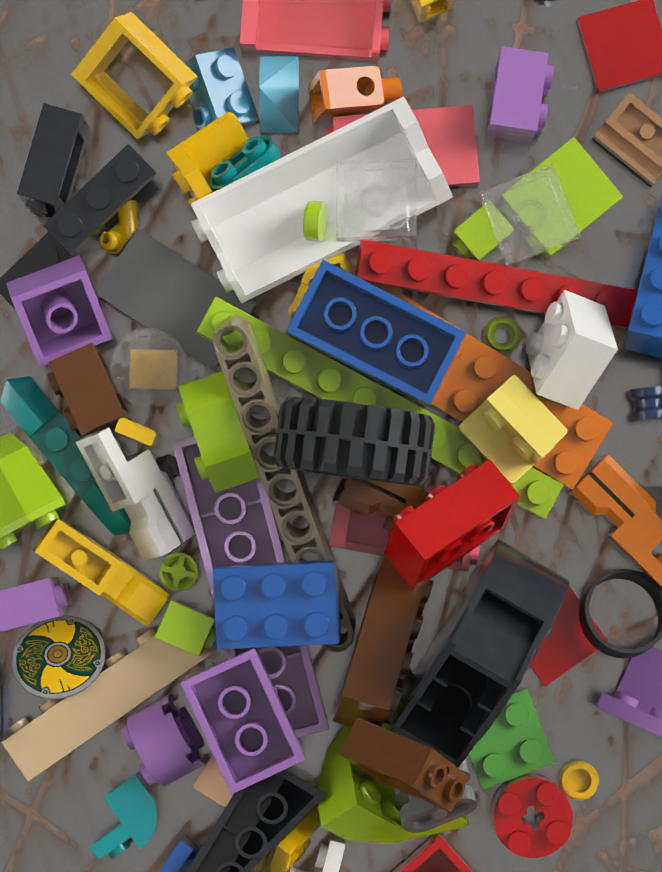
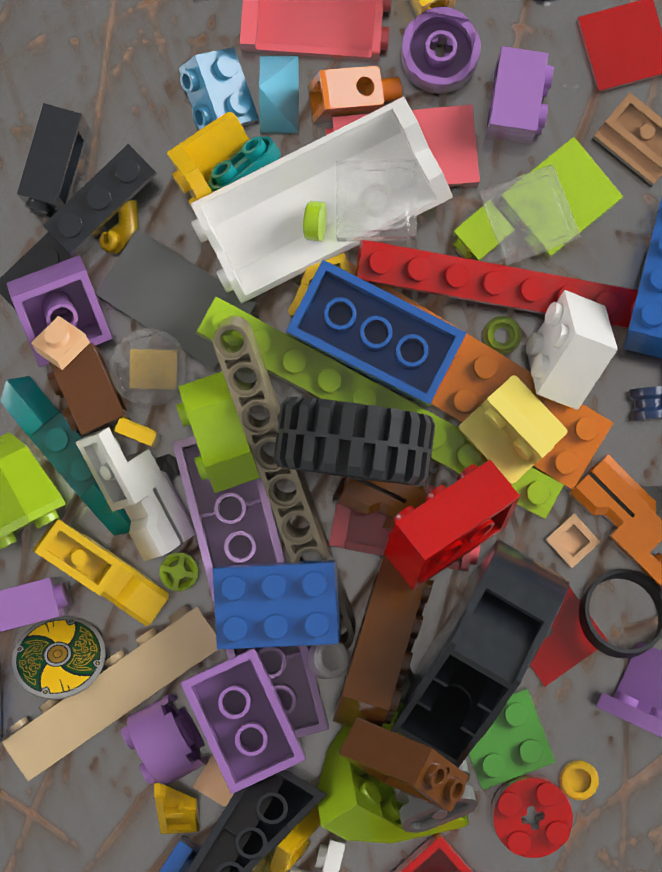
yellow window [71,12,198,139] -> none
teal brick [90,771,160,860] -> none
lime brick [155,600,216,657] -> none
none -> light nougat plate [31,316,90,370]
none -> yellow tile [154,783,200,834]
none -> white tile [307,642,349,679]
none -> medium lavender brick [401,7,481,94]
none -> light nougat plate [544,513,600,568]

